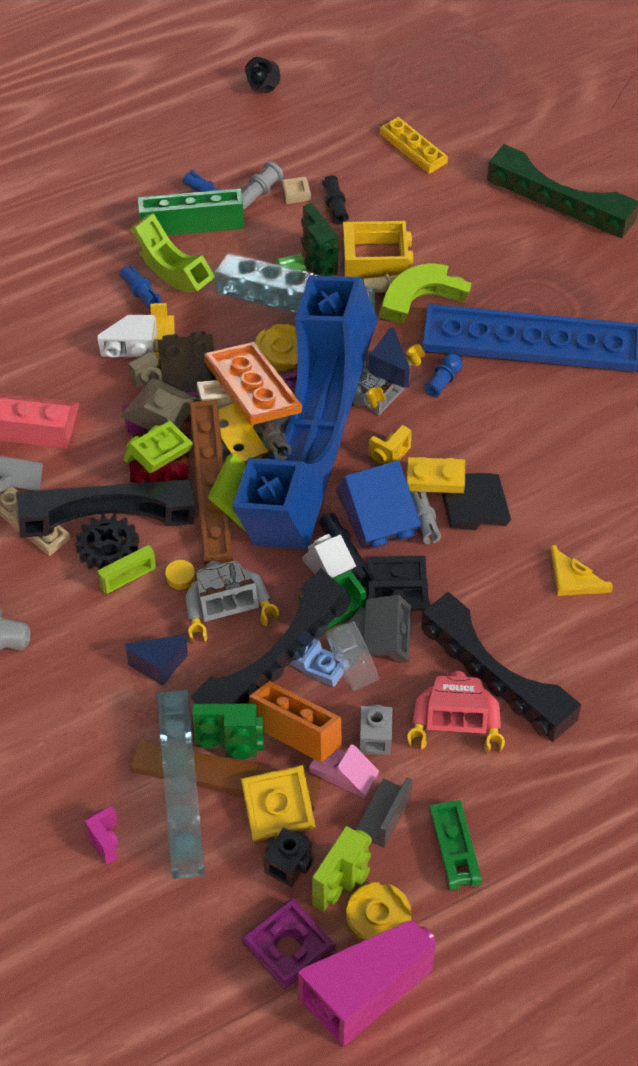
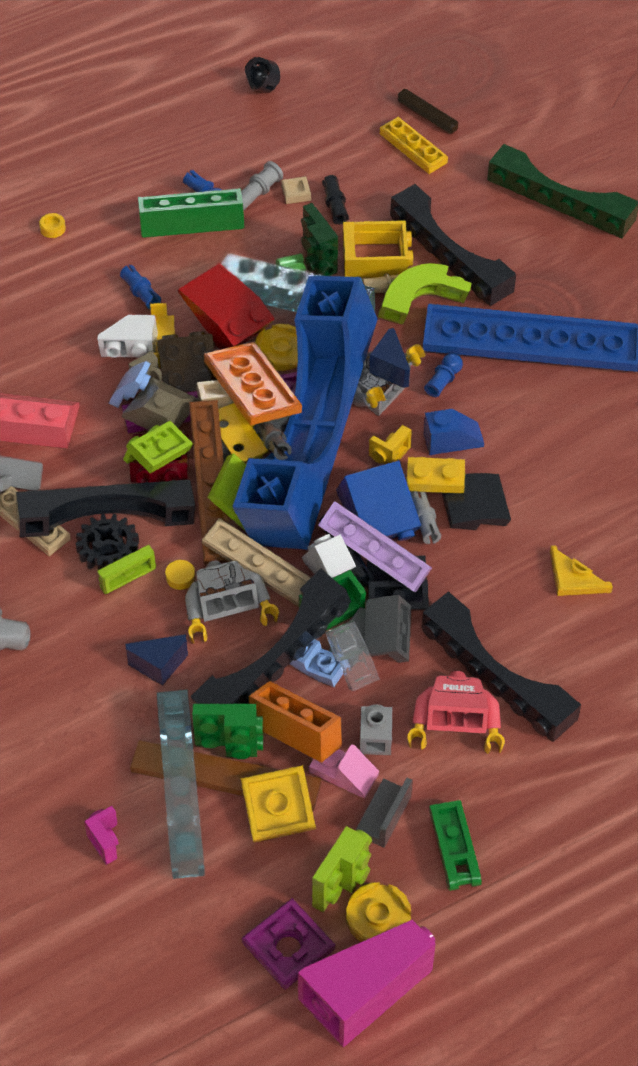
lime arch [130,213,215,292] -> none
black brick [263,827,314,887] -> none
none -> yellow tile [39,213,66,238]
none -> light blue slope [109,361,151,408]
none -> red slope [177,263,275,350]
none -> tan tile [202,518,311,606]
none -> lavender plate [318,501,432,592]
none -> black arch [390,184,516,306]
none -> dark brown axle [398,89,459,134]
none -> blue slope [423,409,484,455]

